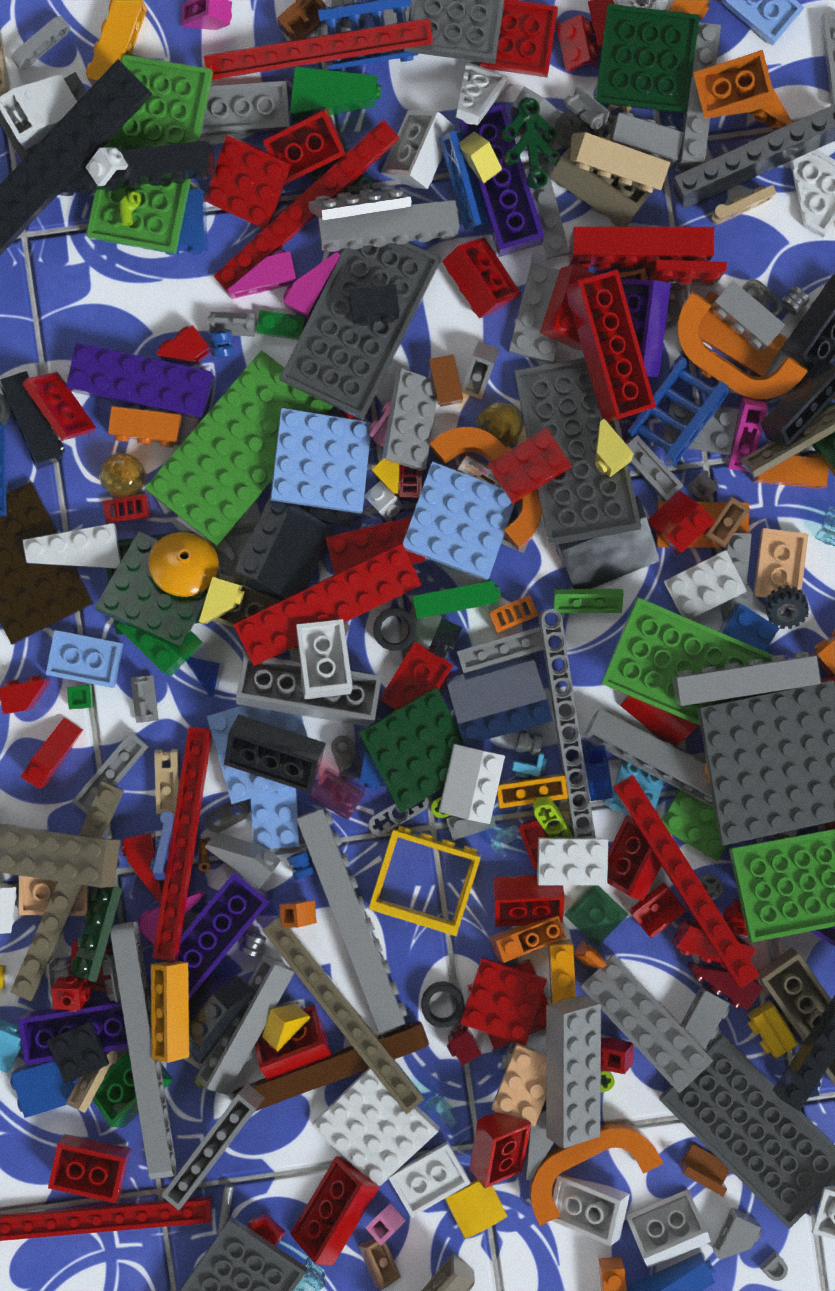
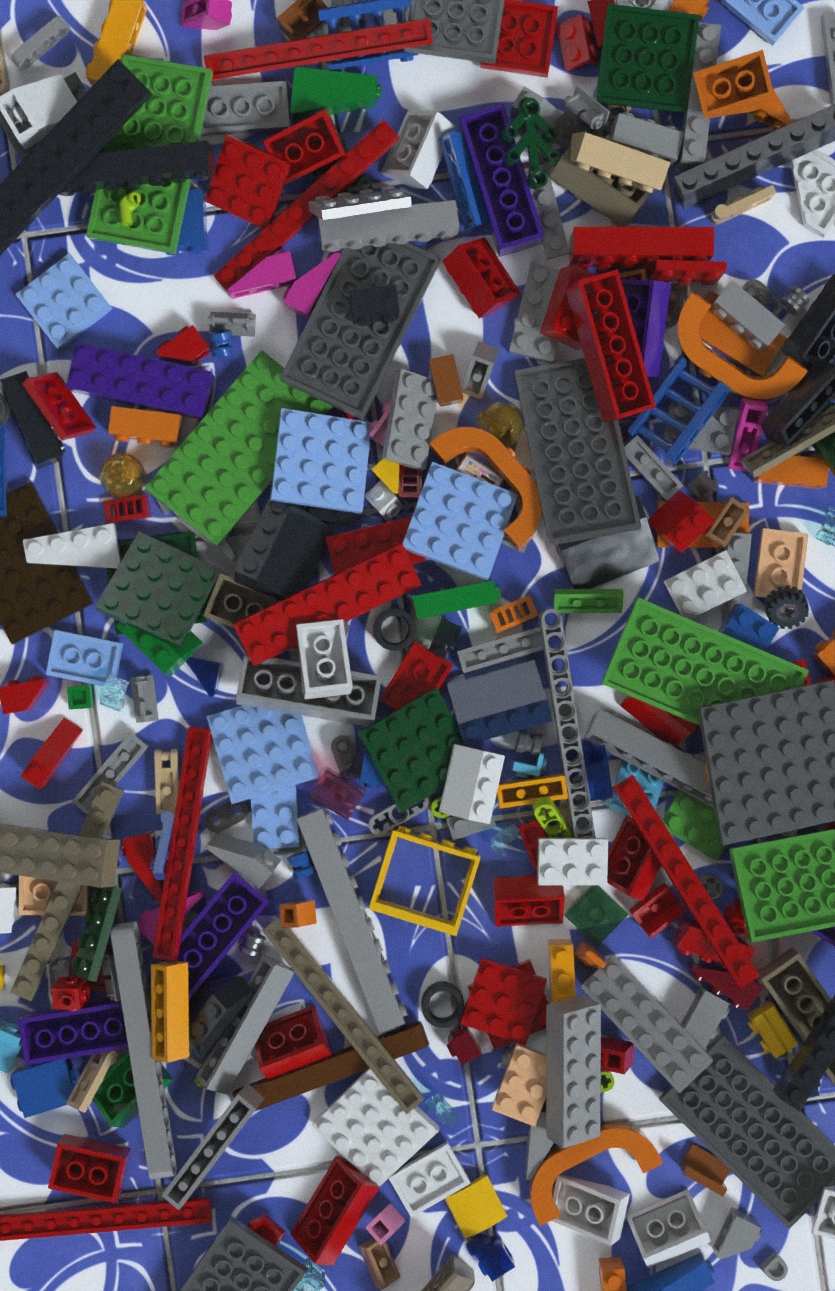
black plate [47,1020,110,1083] -> none
white bracket [86,148,128,186] -> none
light orange dish [148,532,219,597] -> none
reddish brown arm [197,837,211,872] -> none
light yellow slope [199,577,244,624] -> none
light grey bar [217,1184,234,1235] -> none
black slope [224,714,326,793] -> none
green plate [256,310,305,340] -> none
yellow slope [262,1003,310,1052] -> none
white wing [456,61,508,125] -> none
light yellow slope [459,132,502,184] -> none
red slope [469,1112,531,1189] -> none
red plate [487,427,572,504] -> none
orange slope [489,915,566,963] -> none
light yellow slope [595,419,634,478] -> none
light grey brick [672,651,821,706] -> none
none -> light blue plate [15,253,113,350]
none -> clear light blue bracket [99,675,129,712]
none -> clear blue slope [466,1233,515,1282]

